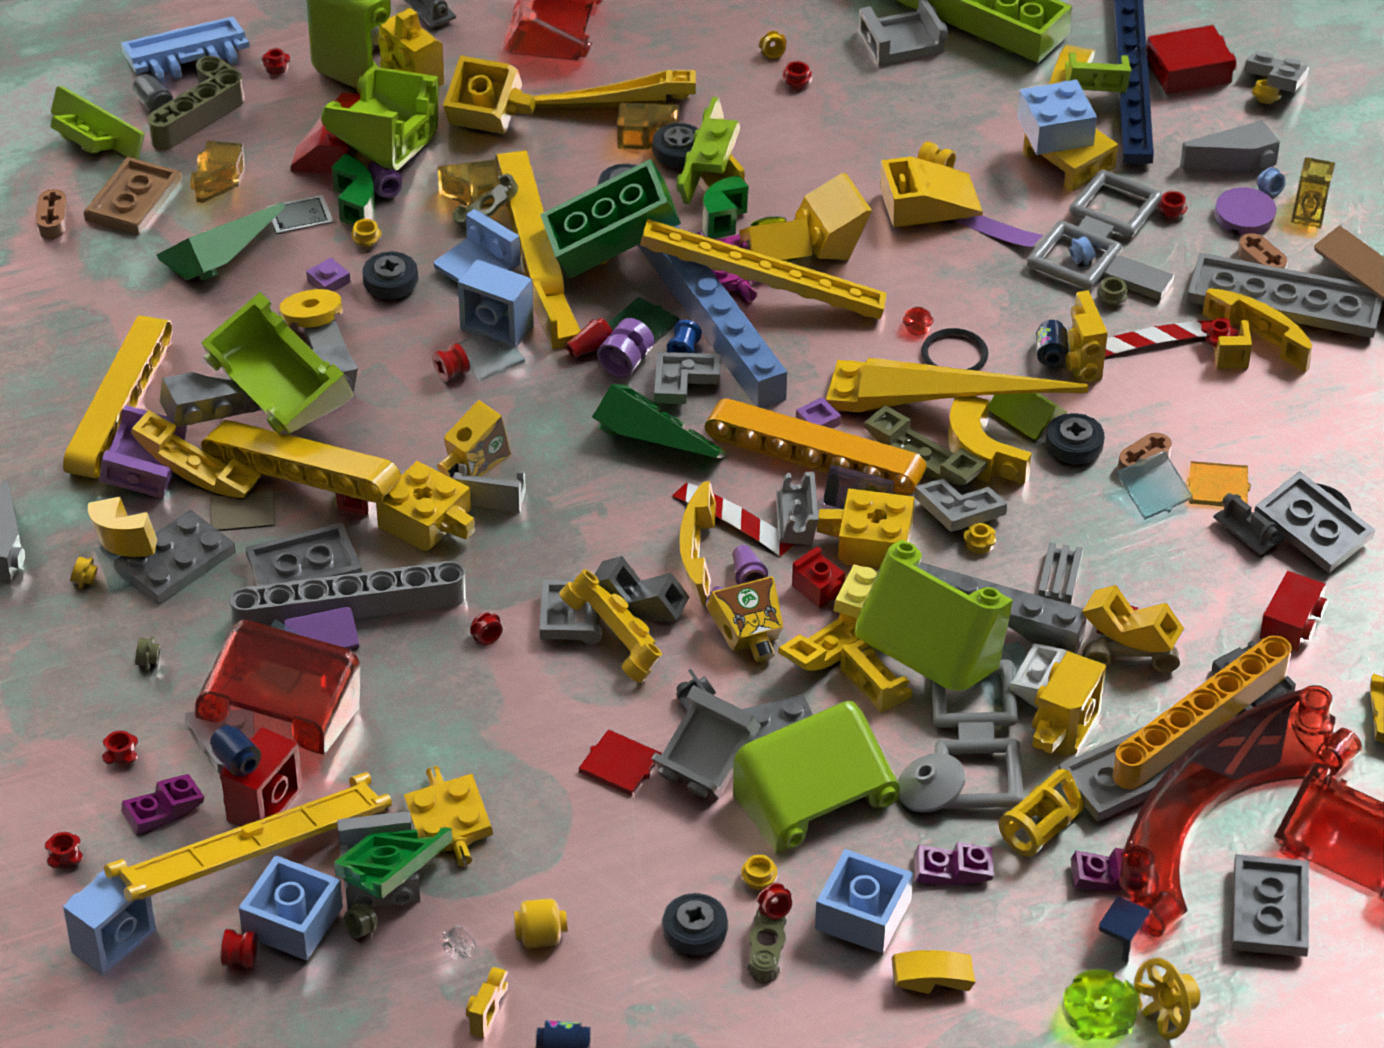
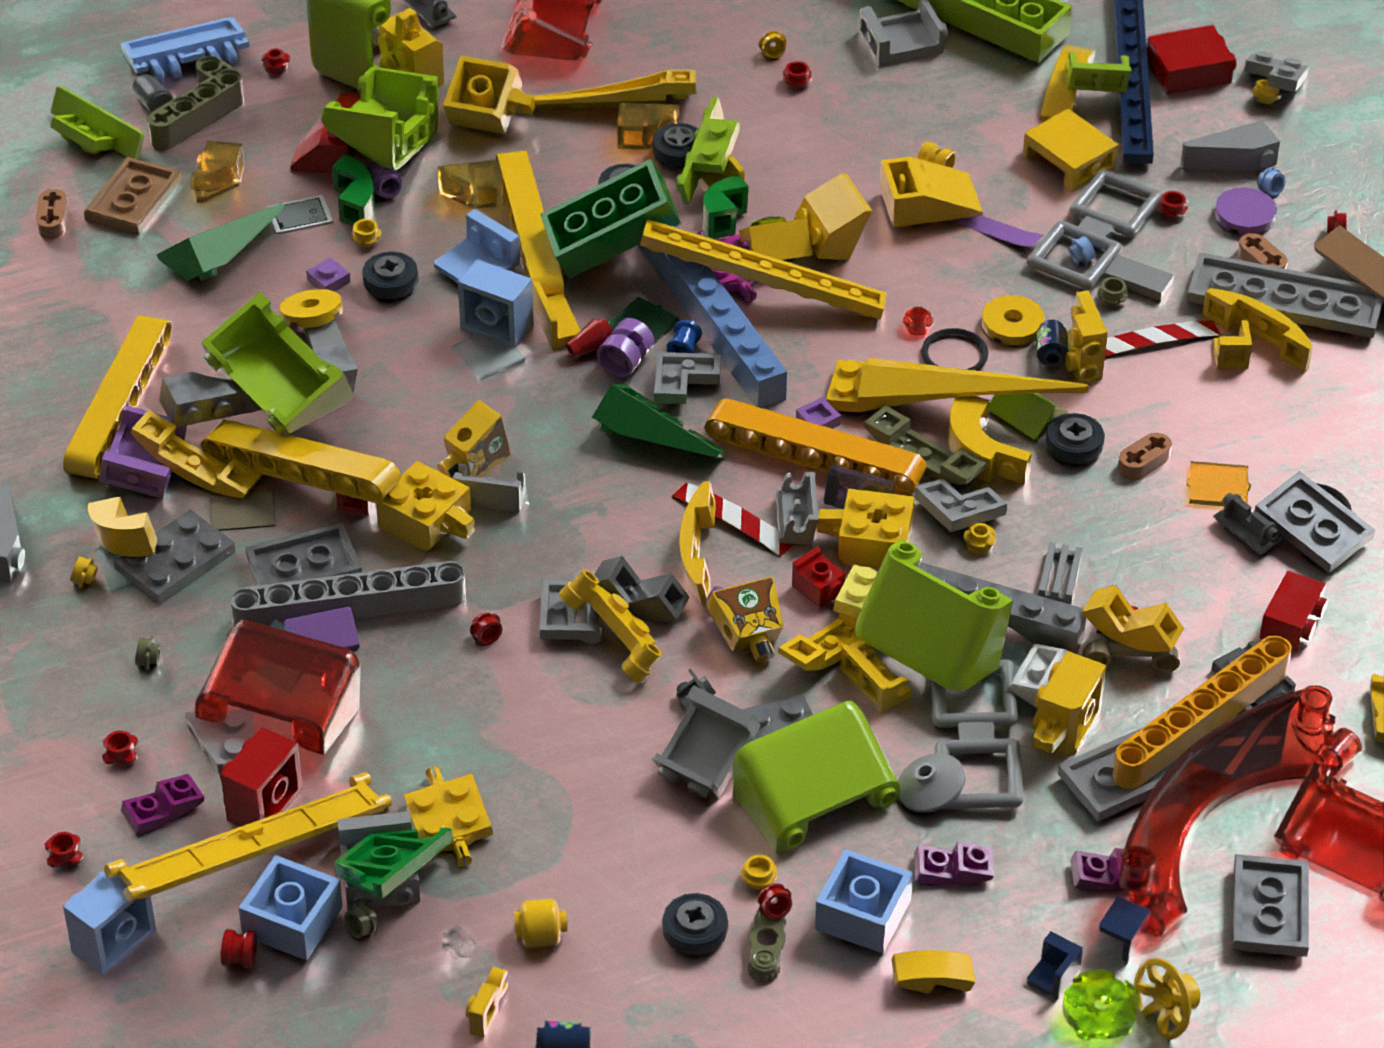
dark blue brick [210,725,261,777] -> none
red wheel [432,343,470,382] -> none
olive piece [452,173,518,228] -> none
red piece [578,729,662,796] -> none
medium lavender cone [732,545,768,585] -> none
yellow piece [998,769,1084,857] -> none
light blue brick [1017,80,1097,155] -> none
clear light blue piece [1116,451,1193,520] -> none
red plate [1201,317,1239,347] -> none
clear yellow slope [1291,157,1336,229] -> none
none -> yellow tile [982,295,1045,345]
none -> dark blue panel [1027,931,1083,1000]
none -> red plate [1327,210,1347,234]

